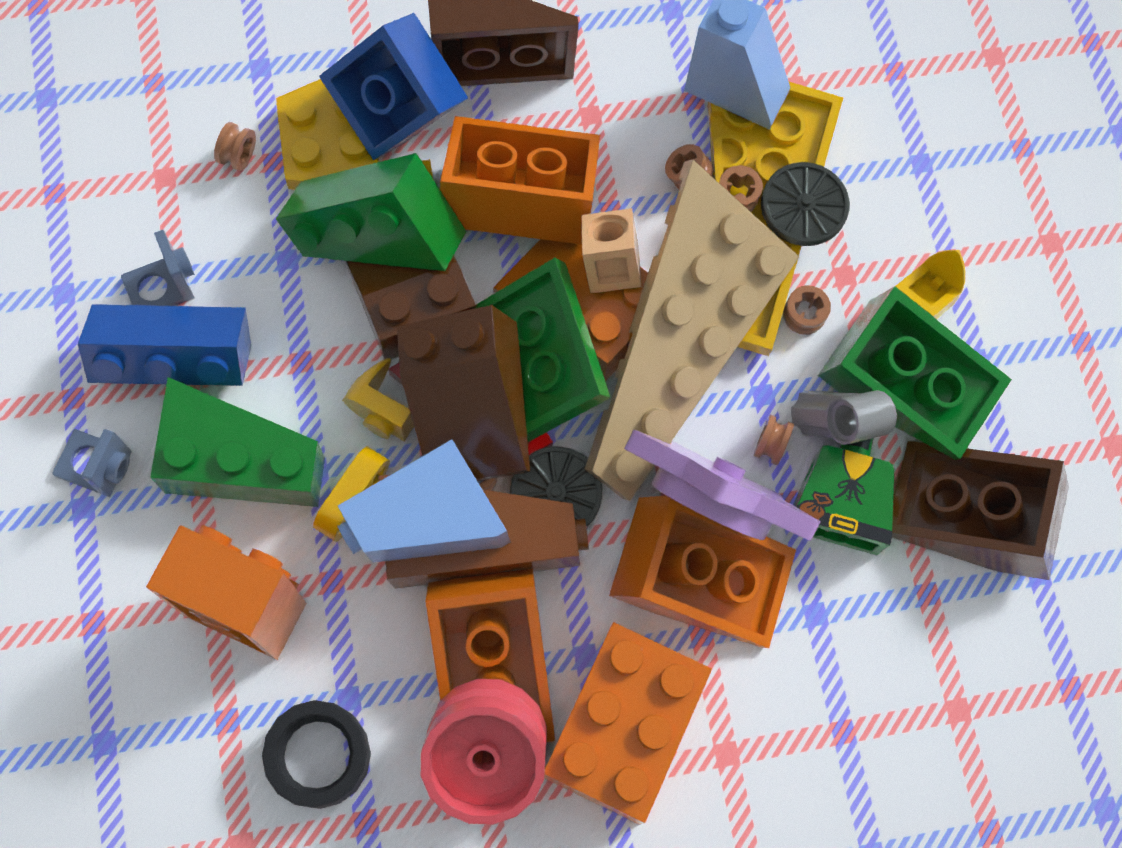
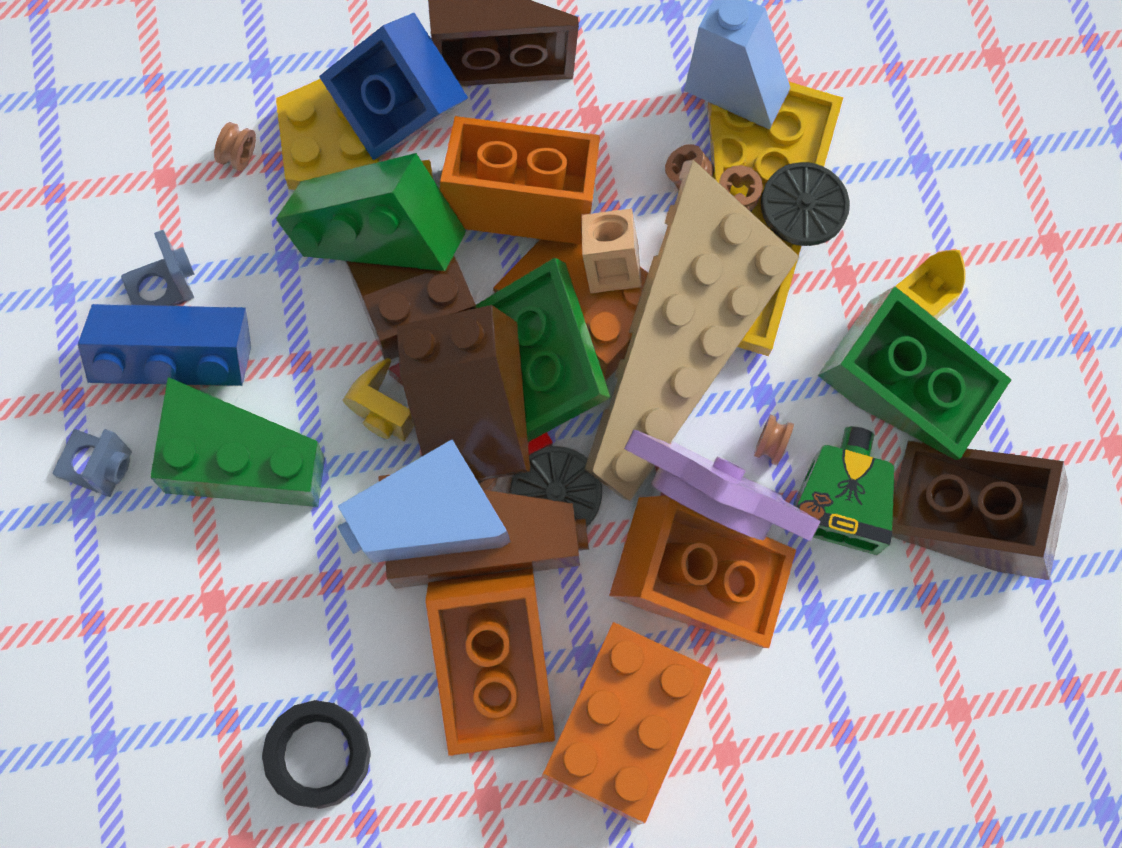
orange brick [146,525,307,660] -> none
yellow beam [313,446,390,542] -> none
coral wheel [420,679,547,825] -> none
nougat bush [783,285,831,335] -> none
light grey piece [791,390,897,445] -> none

